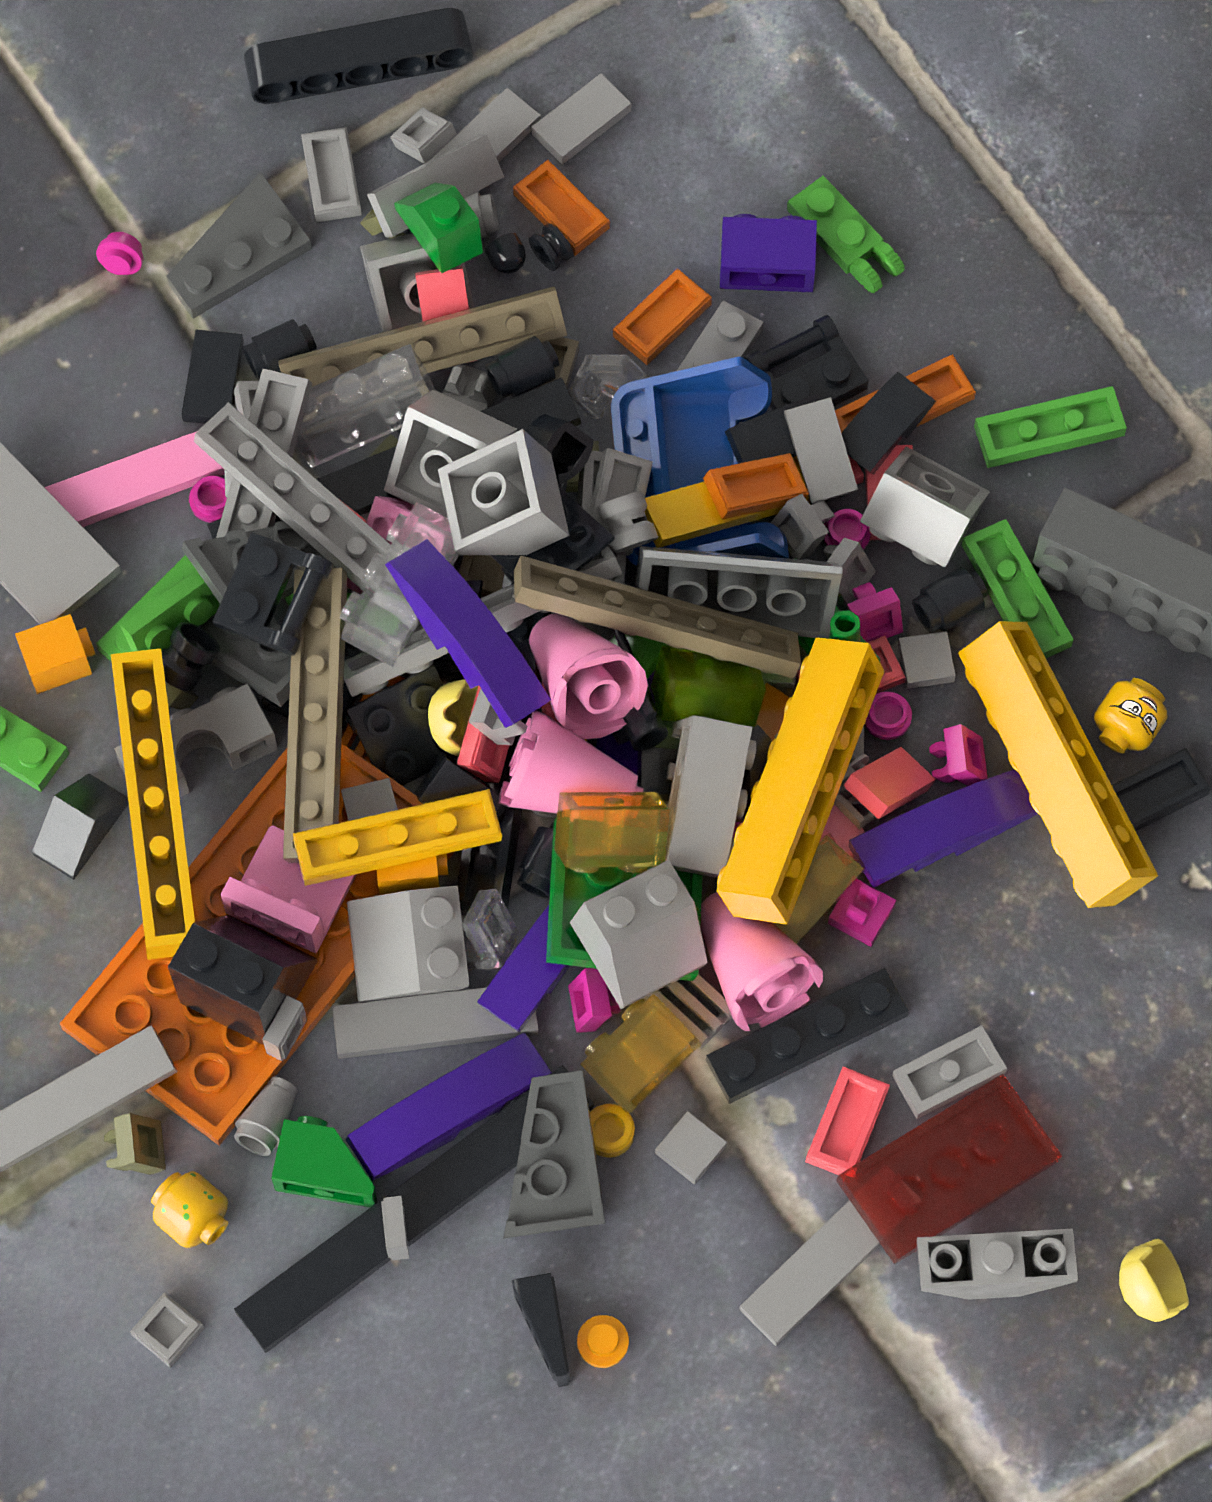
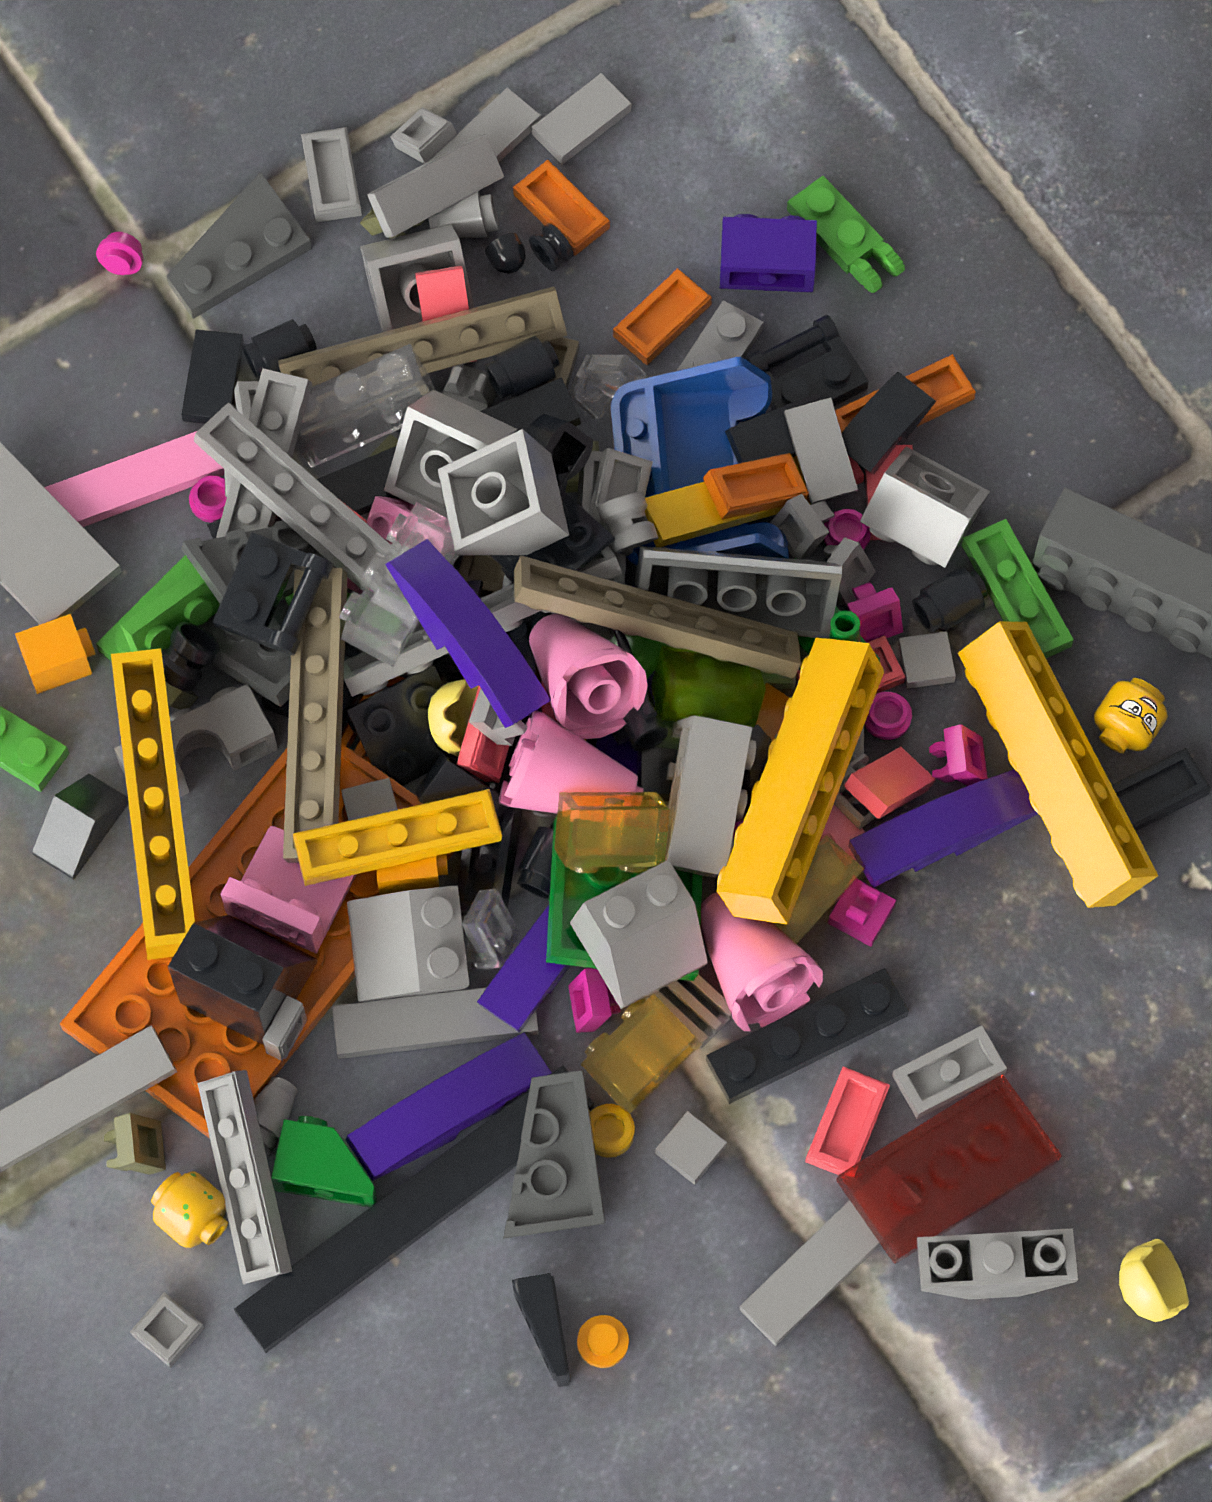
black beam [244,8,474,104] -> none
light grey tile [381,1196,409,1261] -> none
green slope [394,182,483,274] -> none
bright green plate [974,386,1127,468] -> none
none -> light grey tile [197,1070,293,1284]

